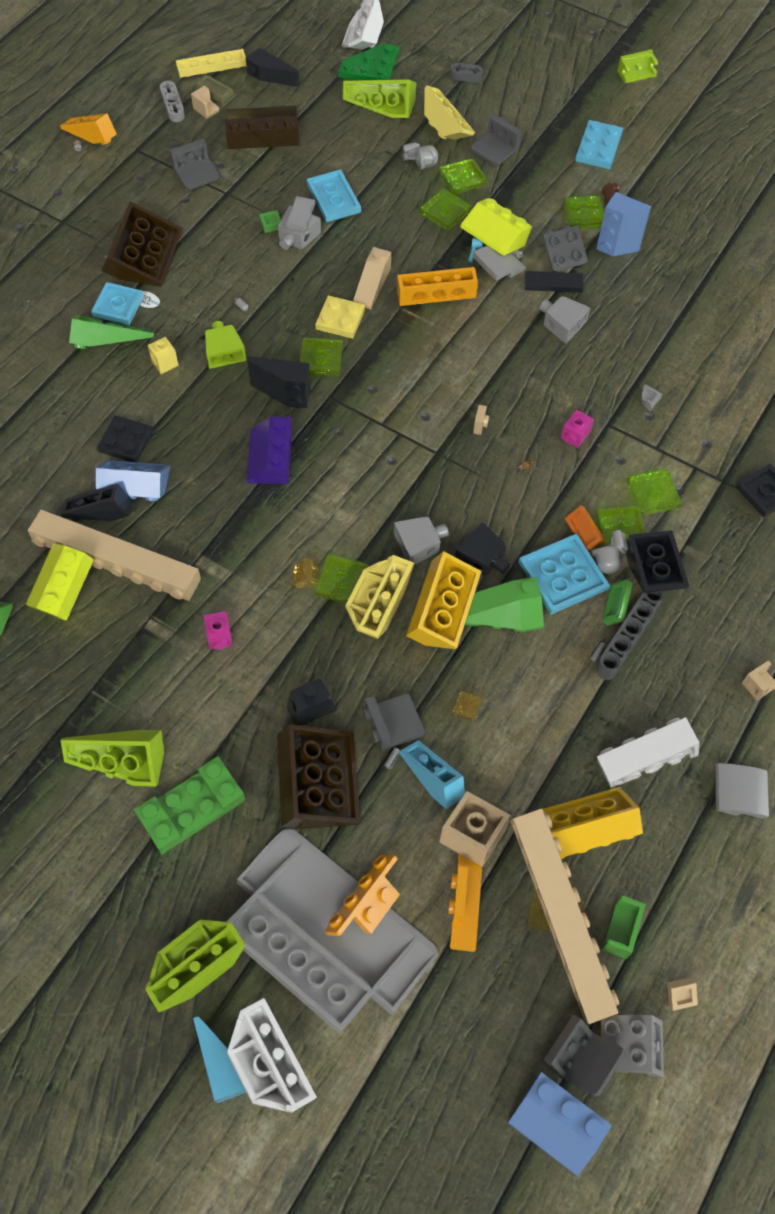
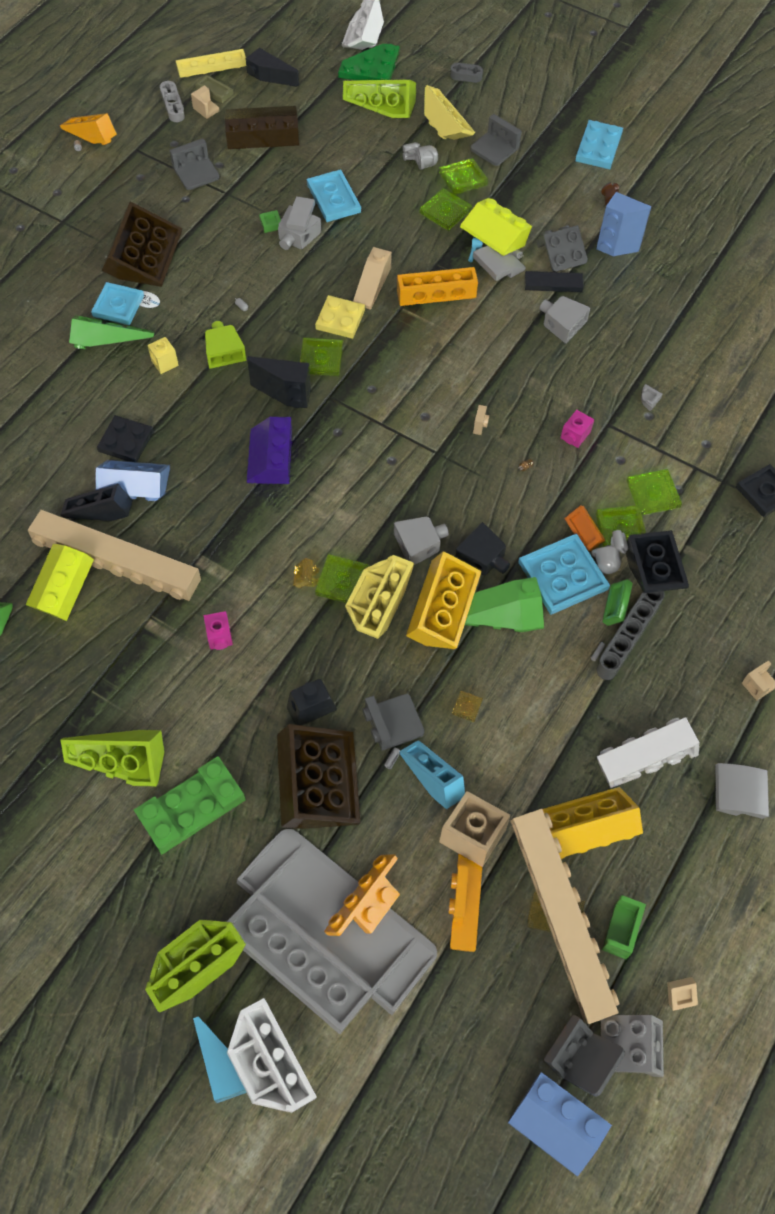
clear neon green plate [563,195,605,230] -> none
lime hinge [617,49,658,83] -> none

